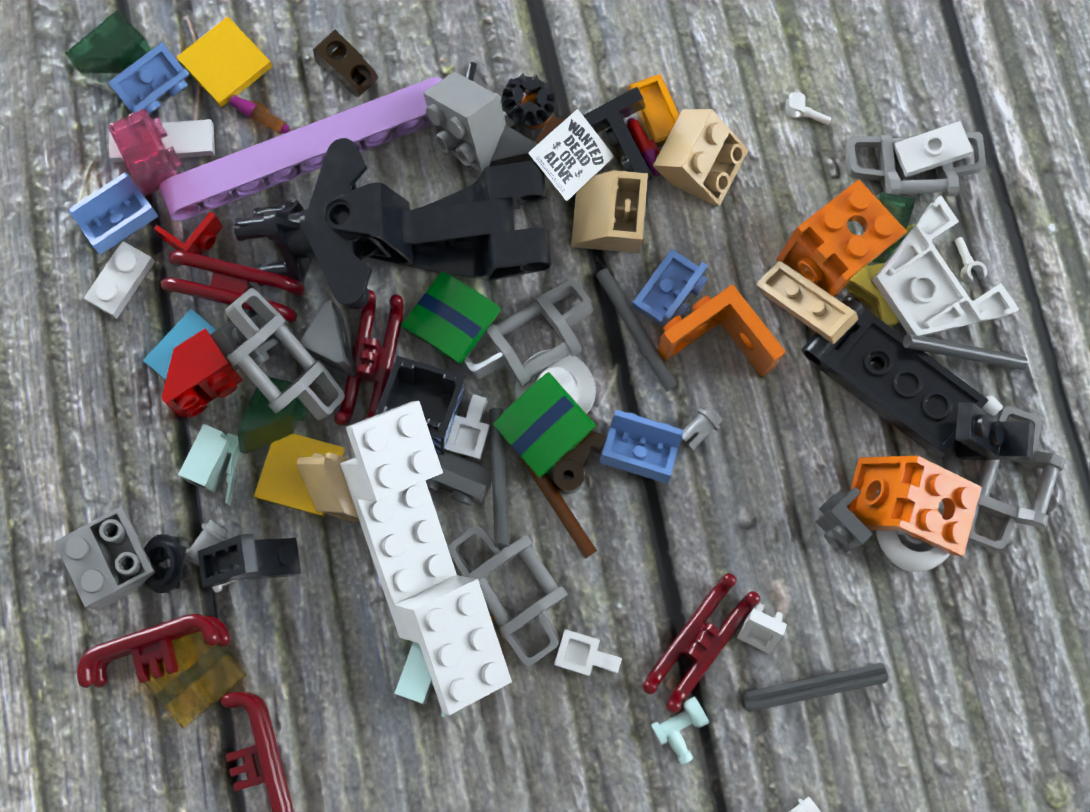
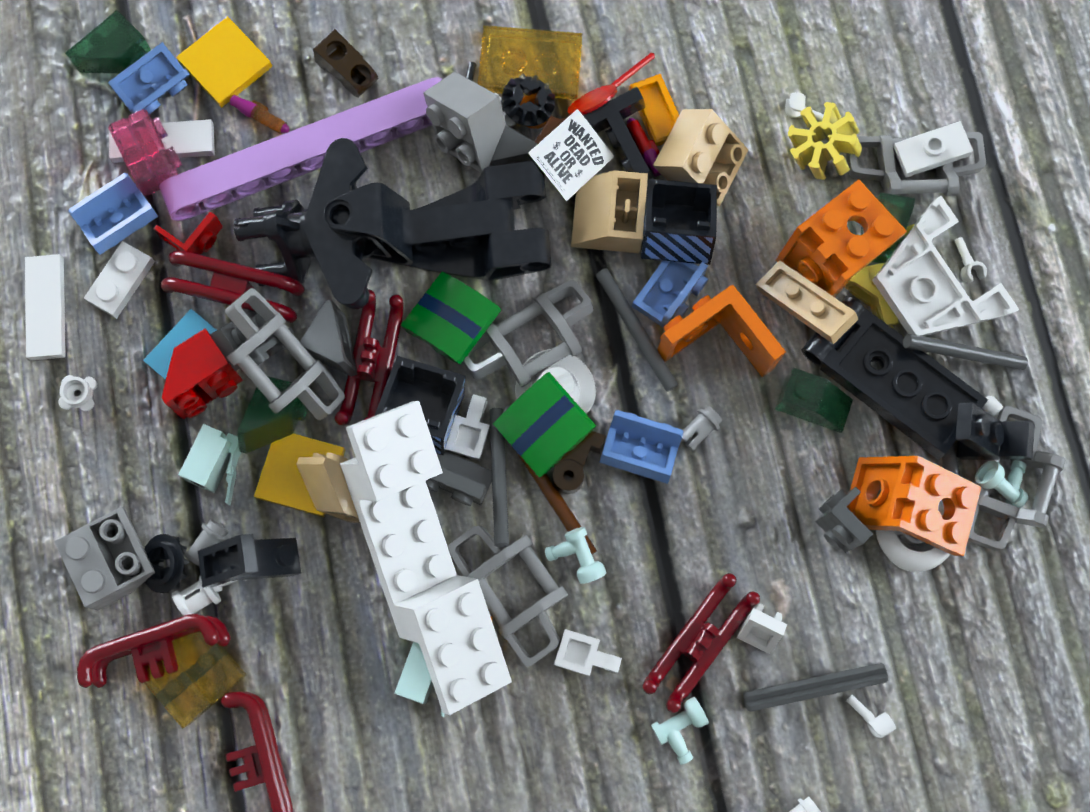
none -> white tile [25,254,66,361]
none -> white plate [58,375,97,411]
none -> white bush [171,575,221,616]
none -> clear yellow tile [478,25,583,100]
none -> light aqua piece [545,527,607,584]
none -> red piece [567,53,655,116]
none -> black container [641,179,717,265]
none -> clear green slope [775,367,853,433]
none -> light yellow gear [788,102,862,180]
none -> white hand [846,695,896,738]
none -> light aqua piece [975,460,1028,508]

